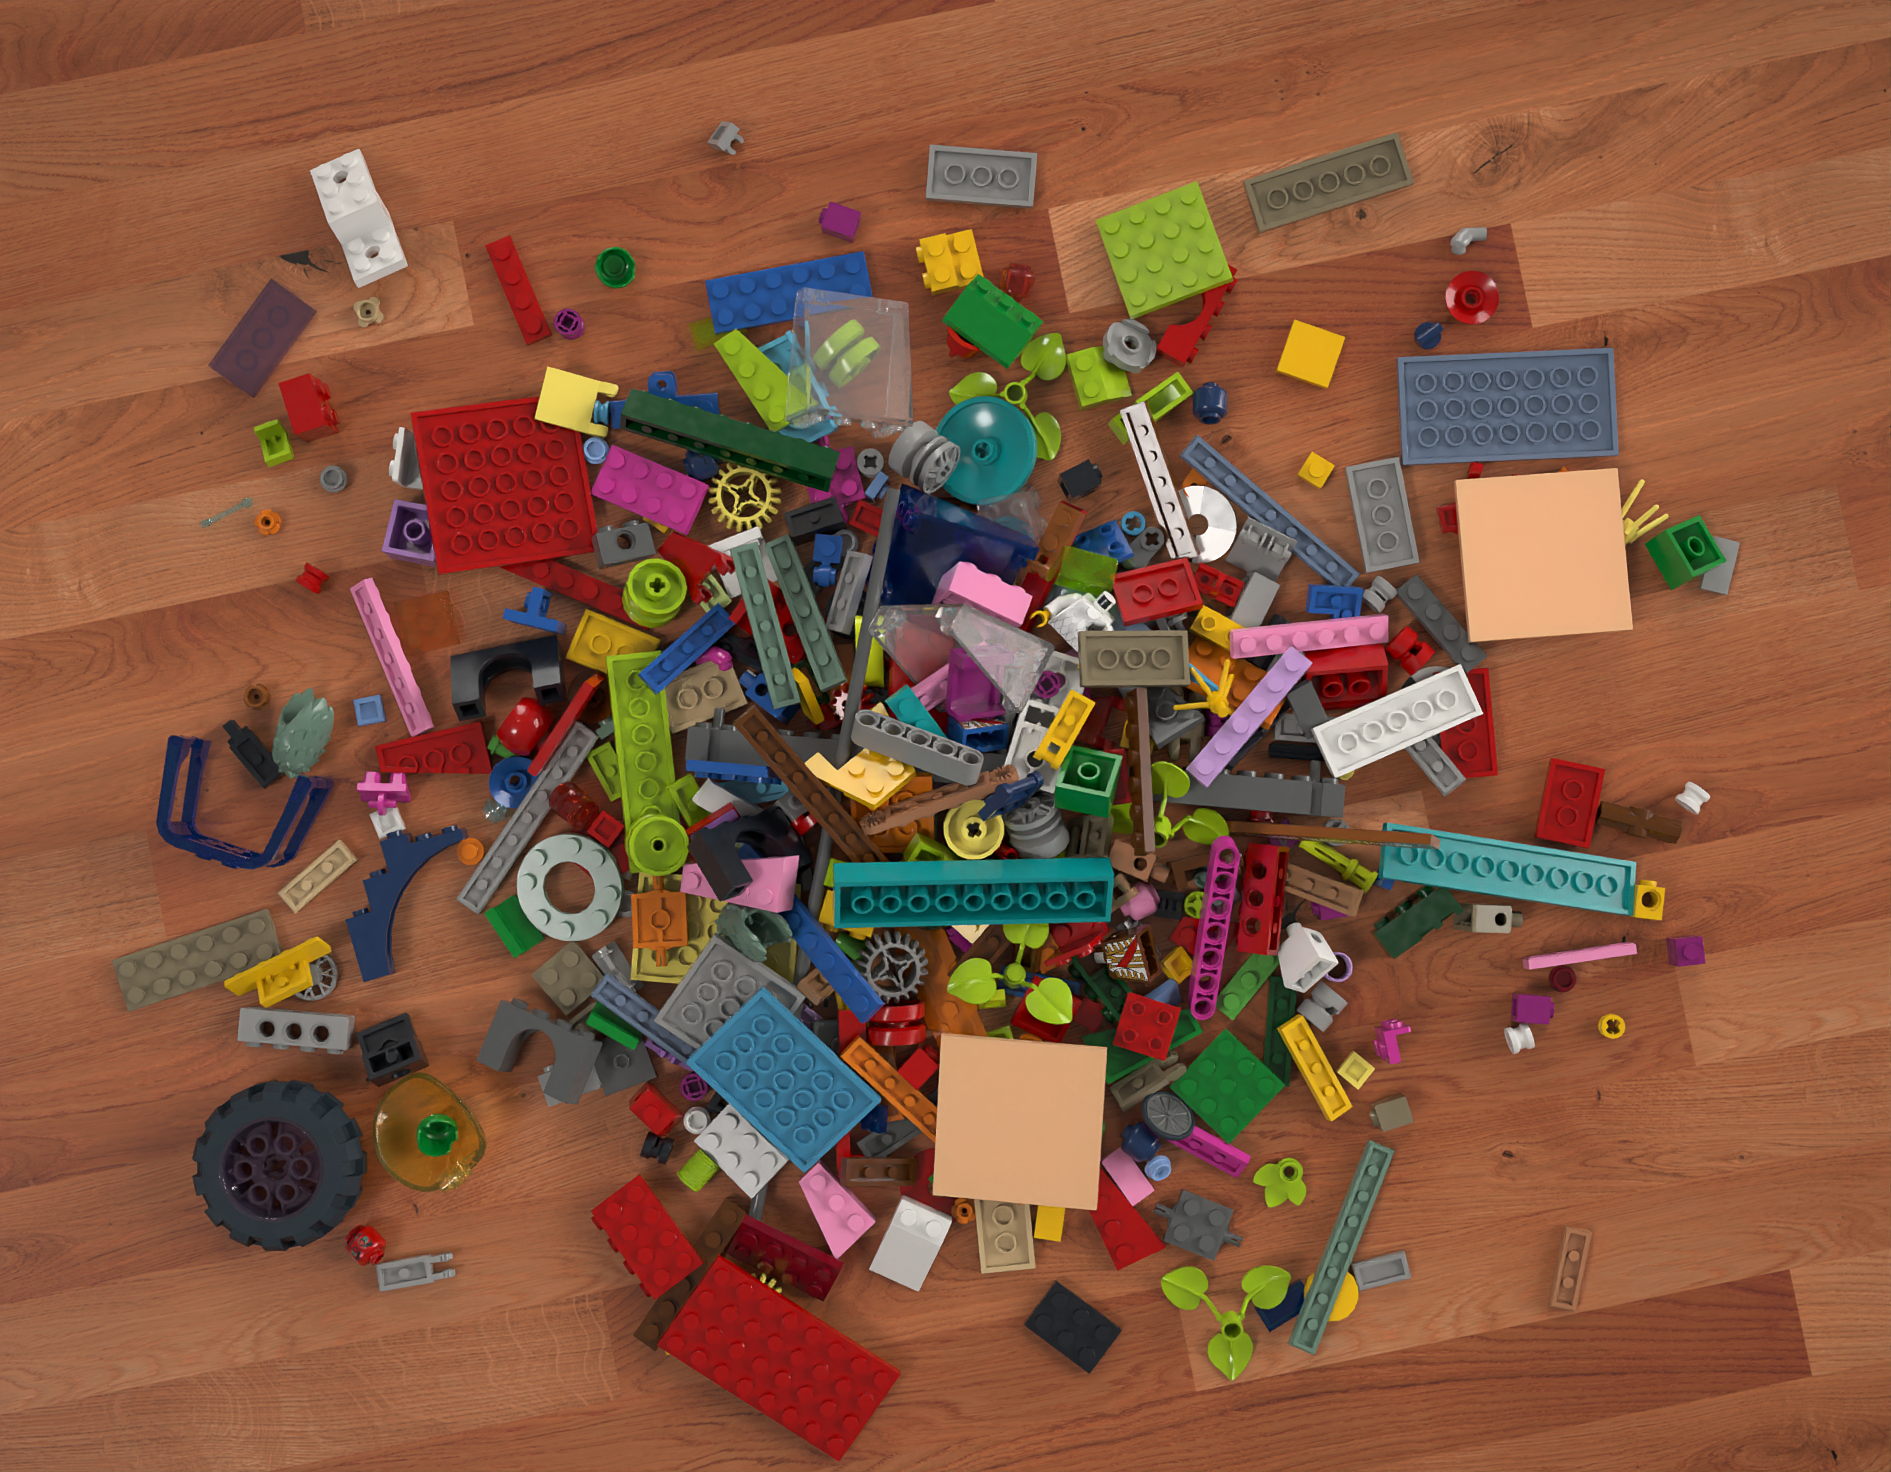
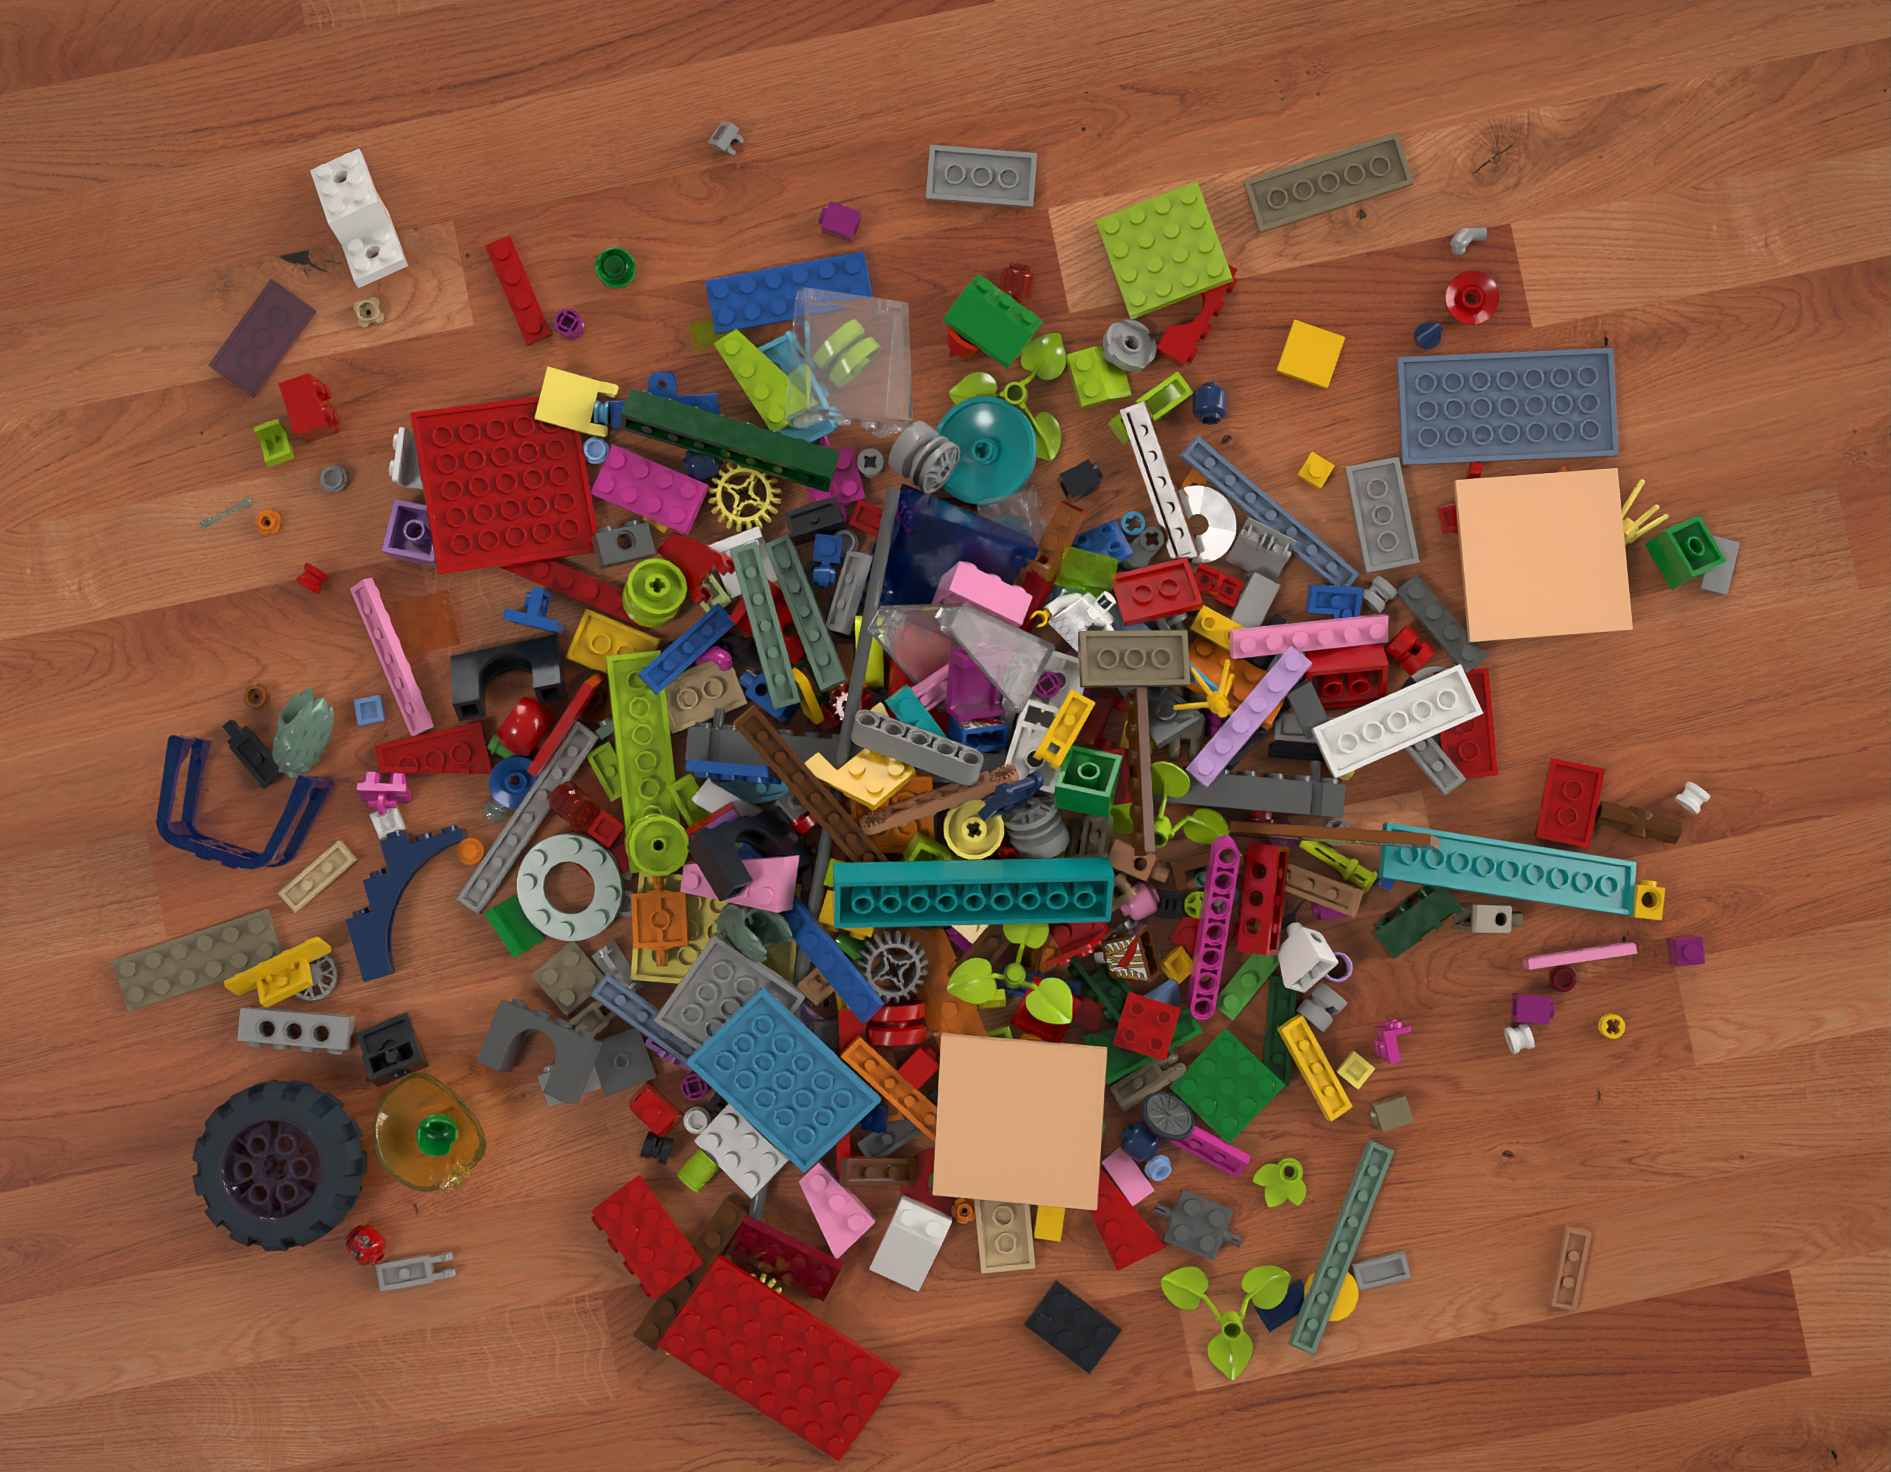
green panel [586,1001,642,1051] -> none
medium blue plate [865,471,890,502] -> none
yellow plate [916,229,983,296] -> none

